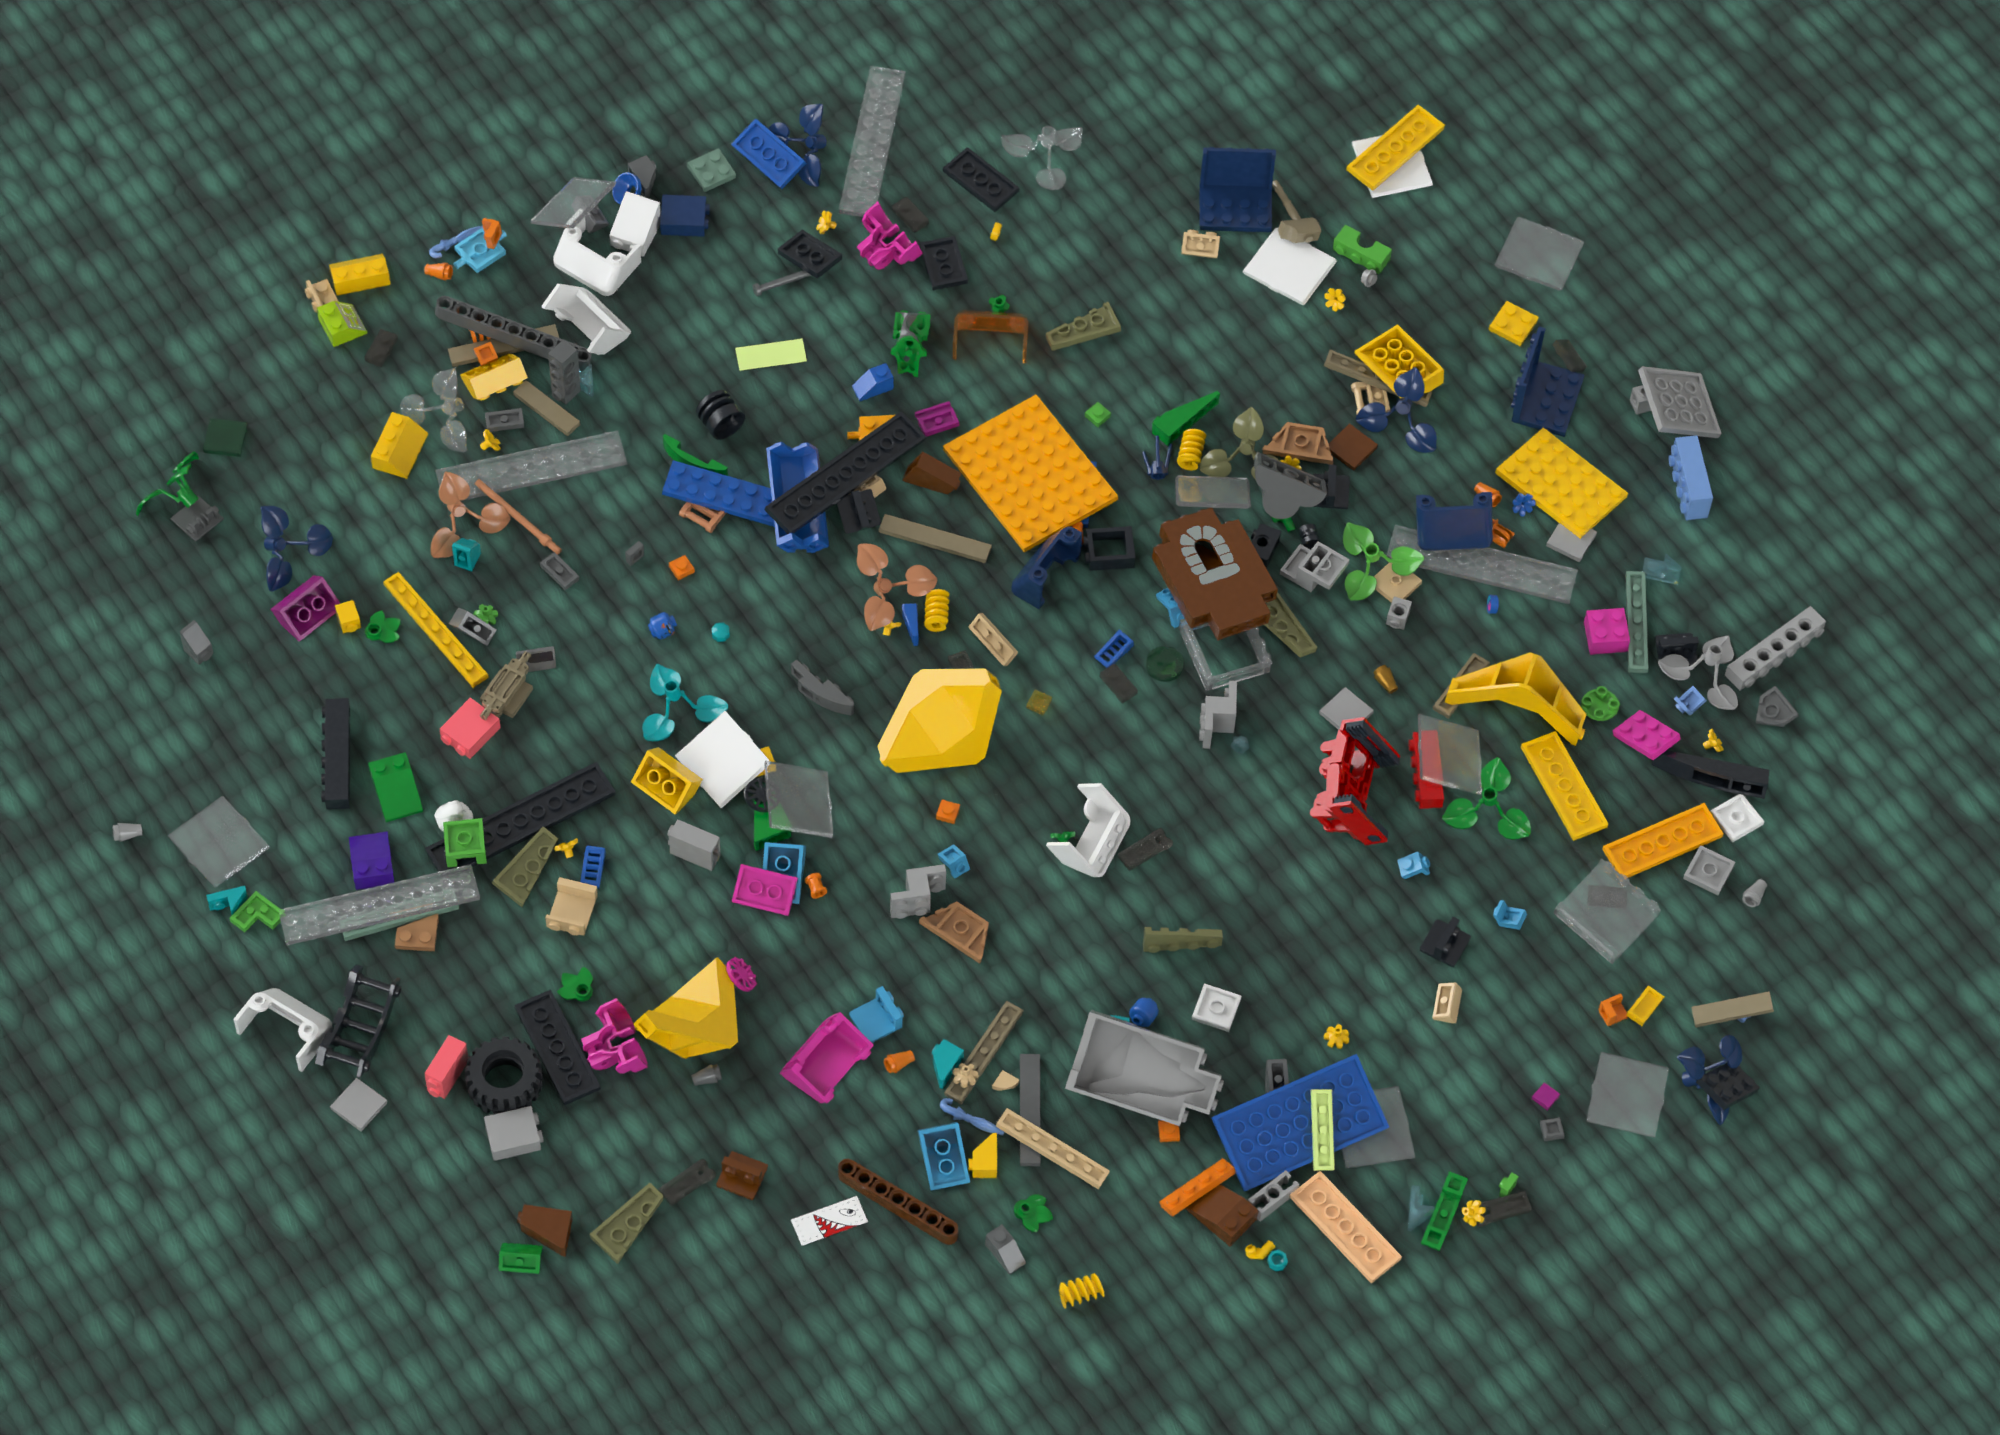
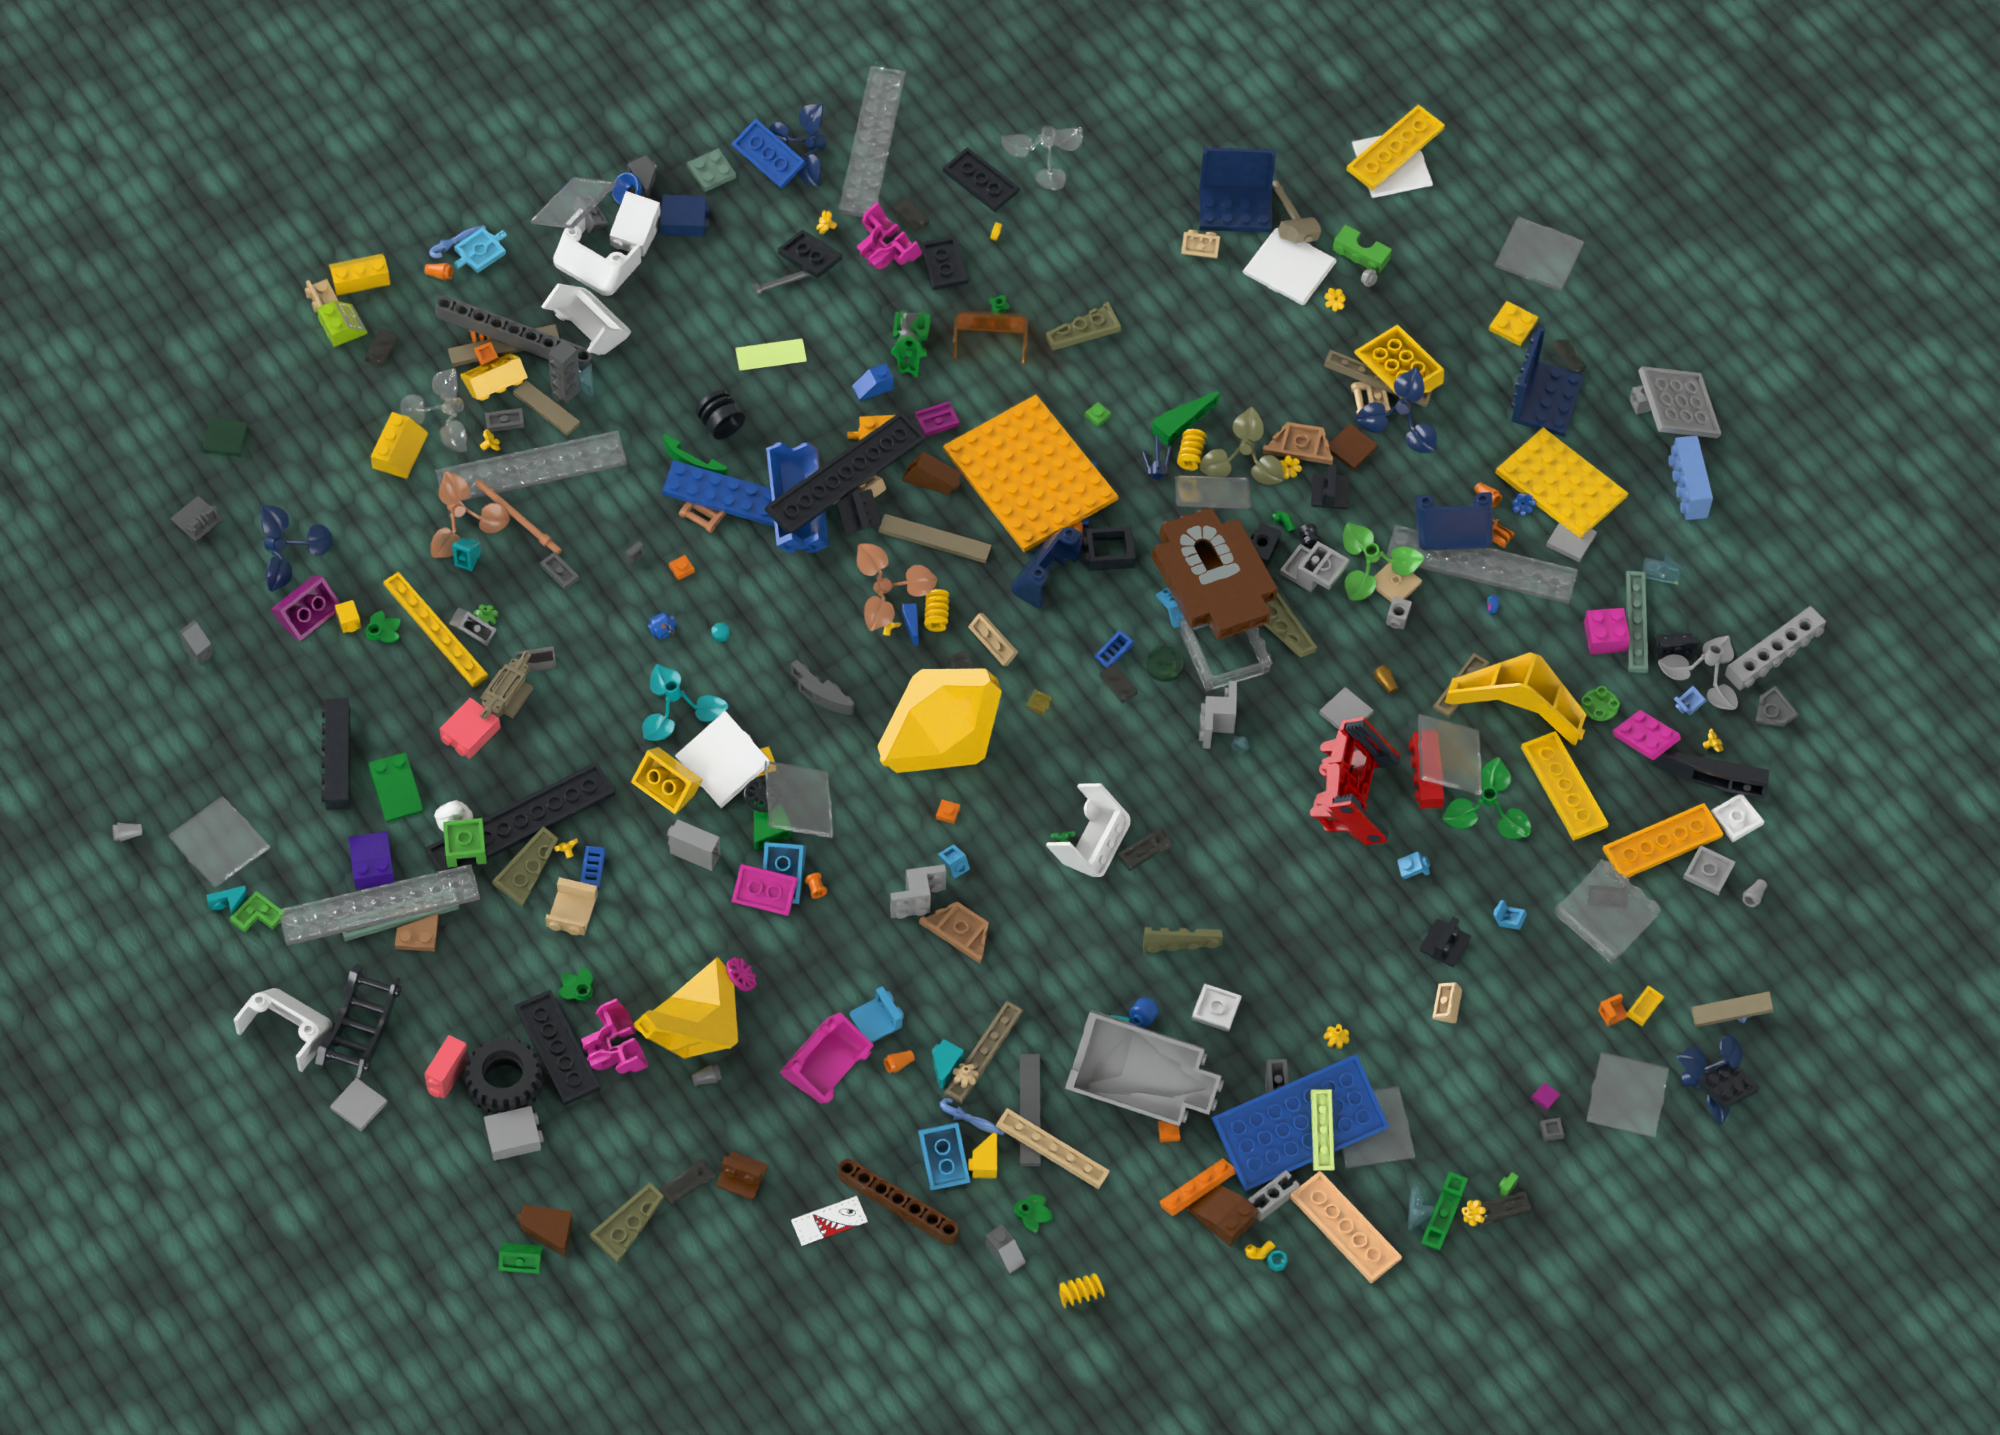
green plant [136,451,199,516] -> none
orange bracket [482,218,502,249] -> none
tan tile [992,1070,1020,1091] -> none
dark grey brick [1254,452,1327,519] -> none

